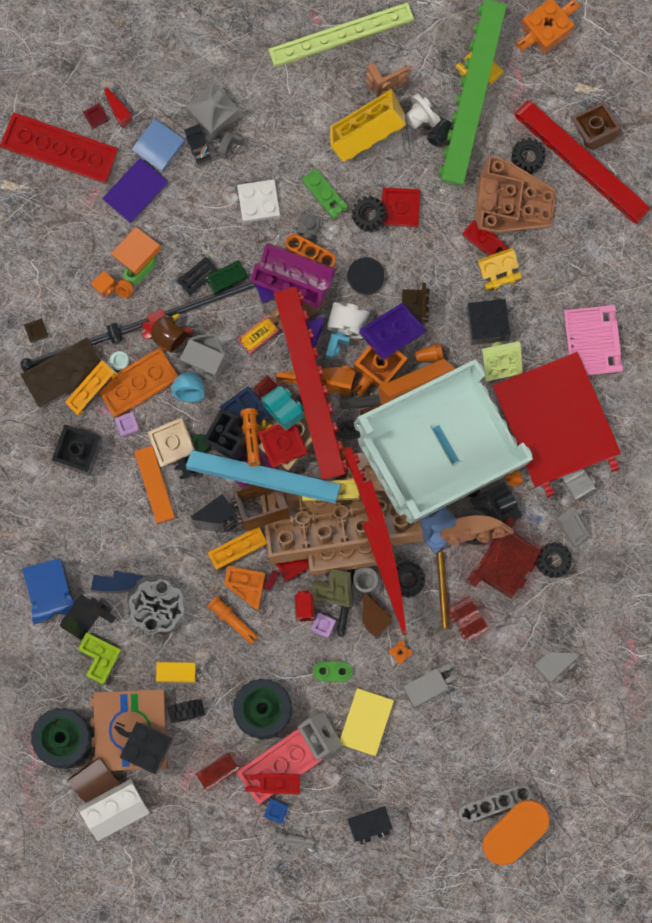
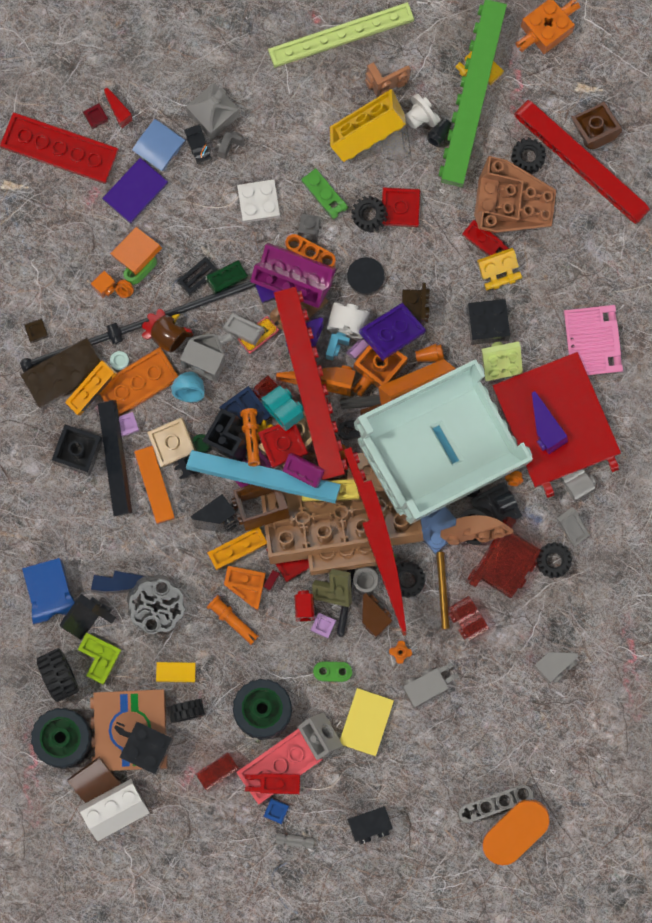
none -> black tyre [36,648,79,702]
none -> black tile [98,400,133,517]
none -> light grey tile [223,313,265,346]
none -> magenta plate [282,453,325,488]
none -> lavender plate [346,339,368,358]
none -> dark purple slope [532,391,568,454]

